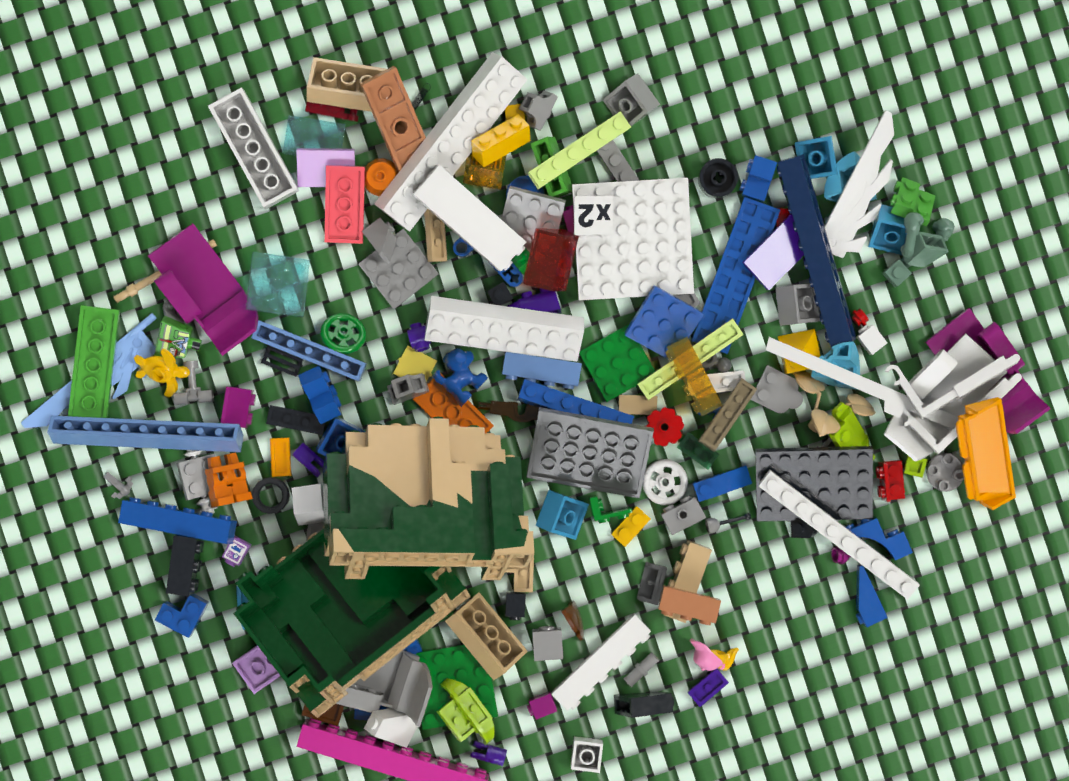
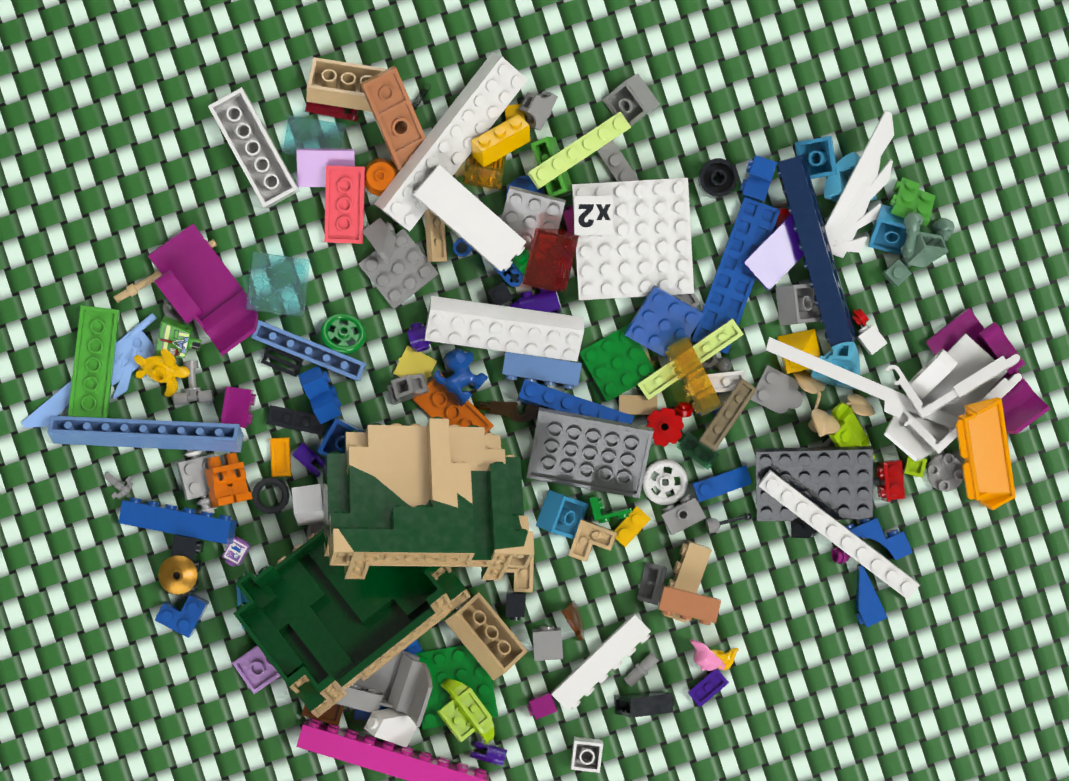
none -> pearl gold dish [158,556,198,595]
none -> tan plate [568,519,618,562]
none -> red plate [674,402,694,418]

